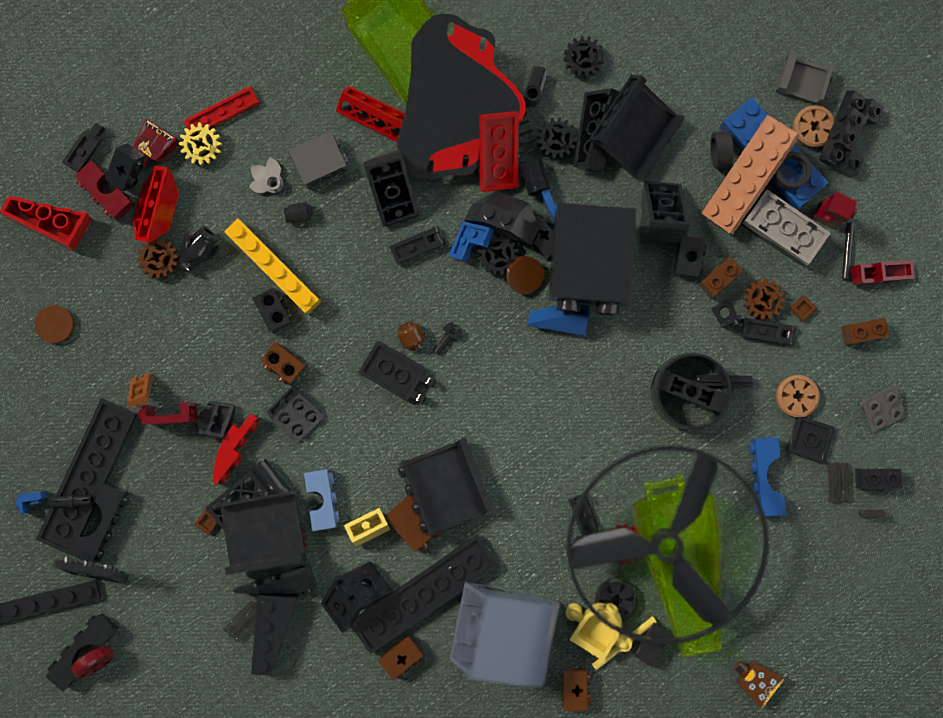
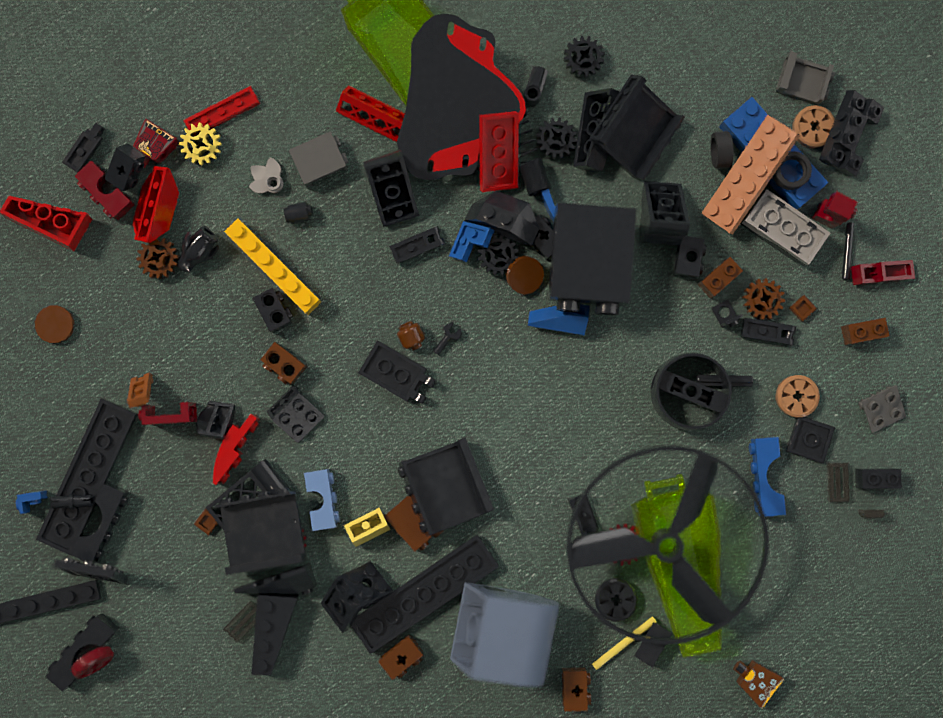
light yellow piece [566,603,633,661] -> none

